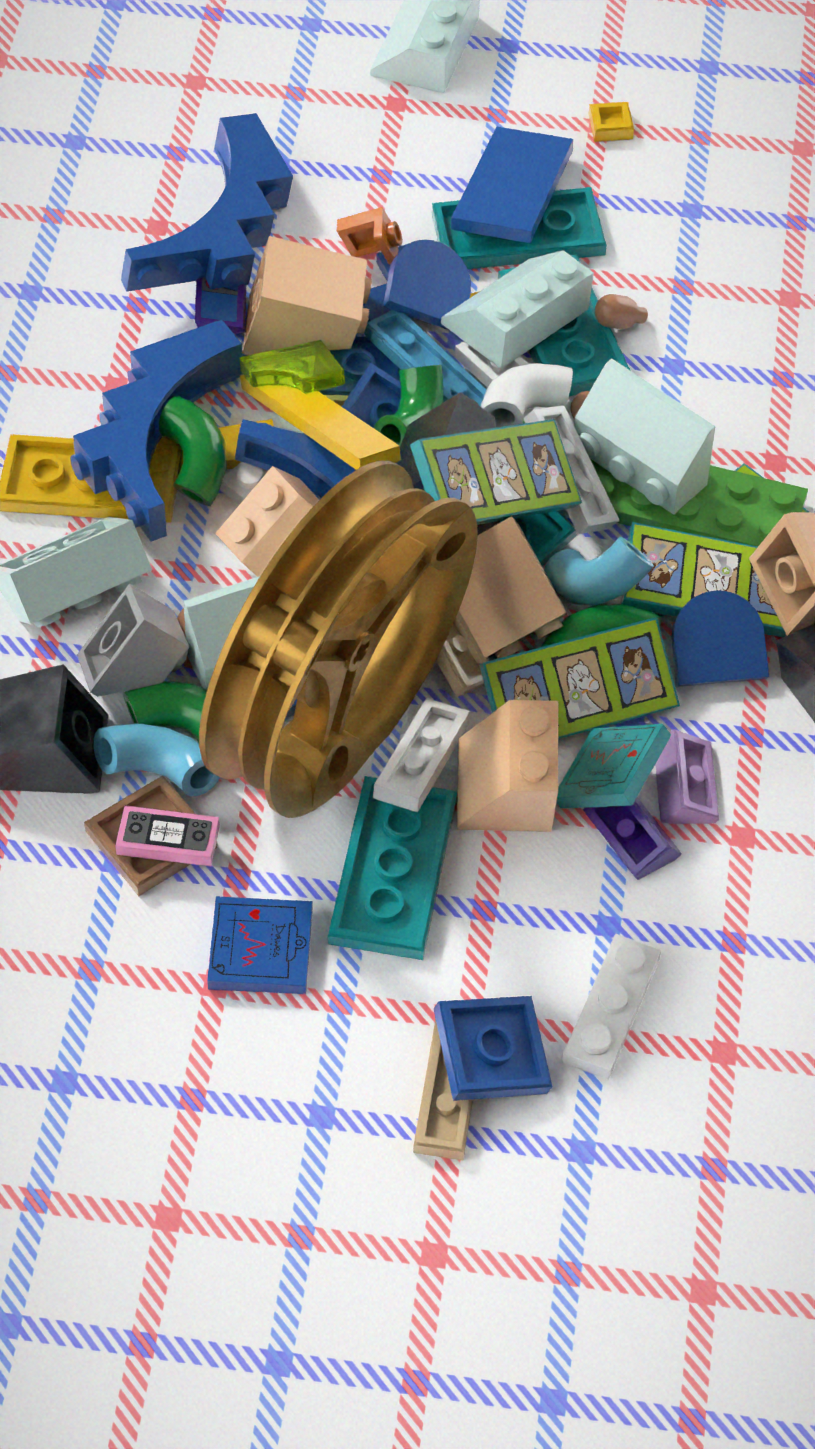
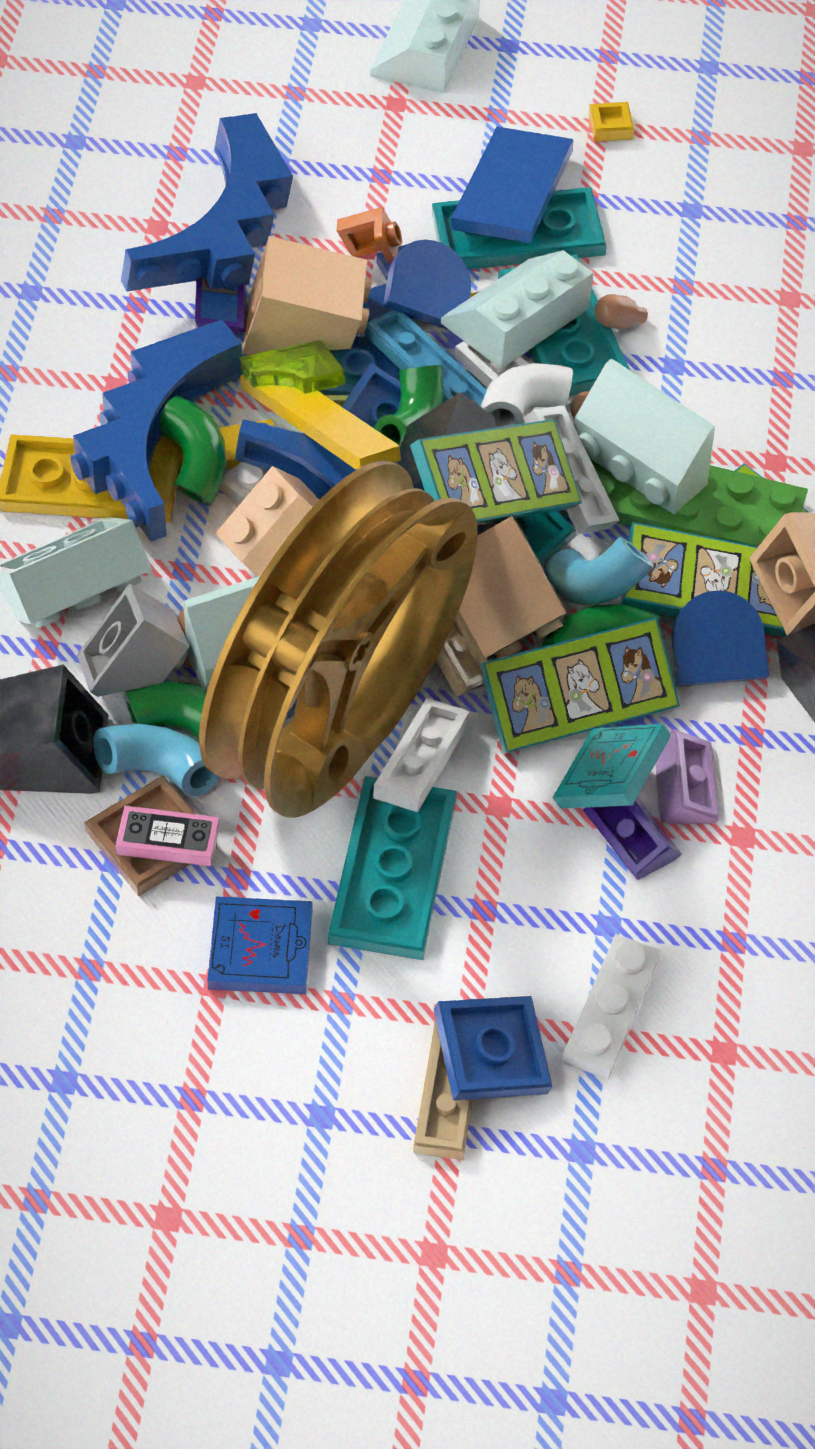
light nougat slope [457,700,558,832] -> none

